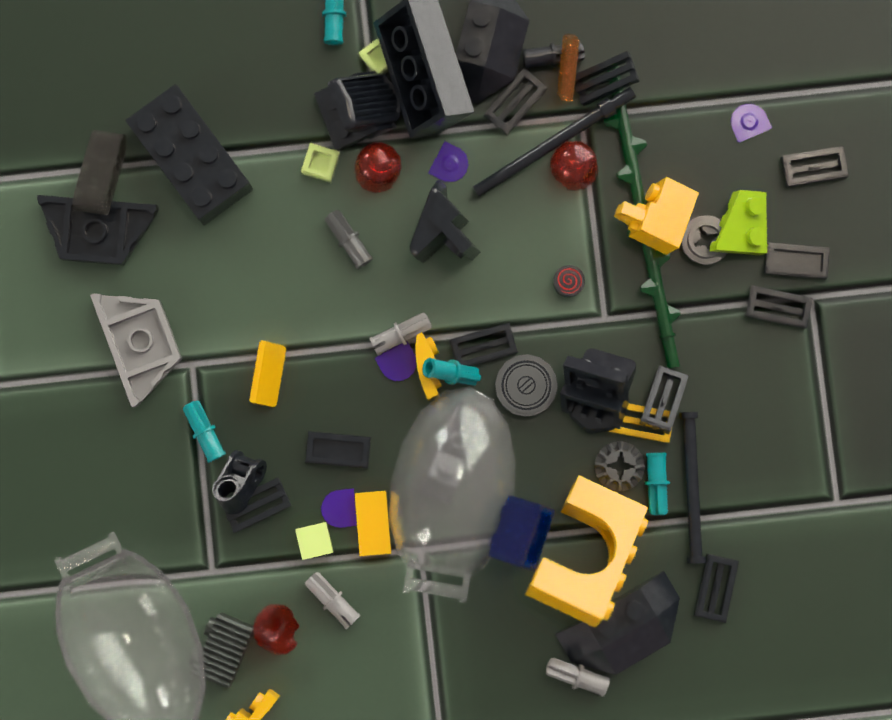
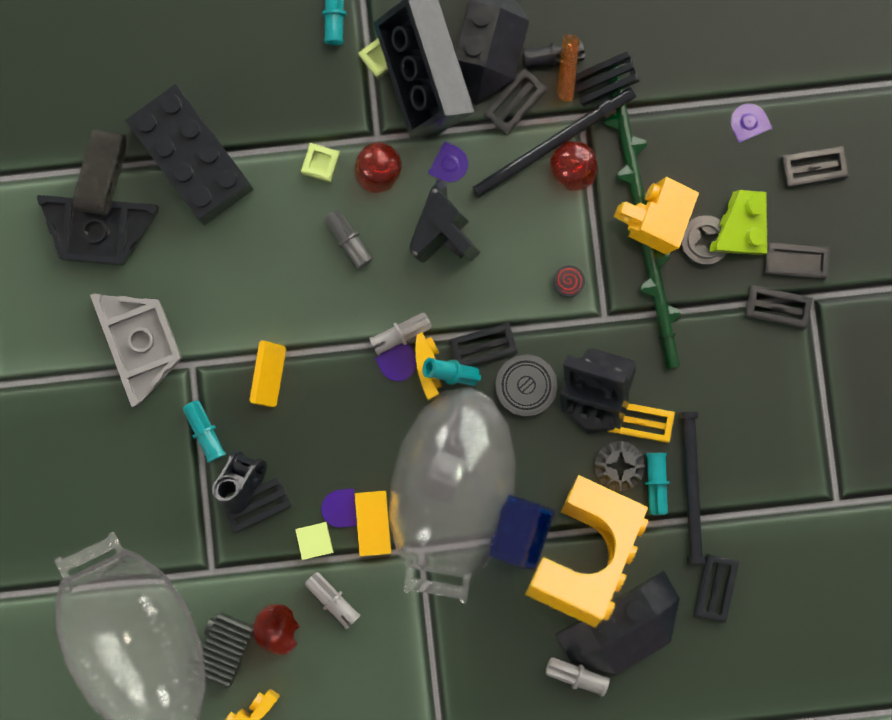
black tile [305,431,371,468] -> none
black piece [314,70,401,151] -> none
tile [639,365,689,434] -> none

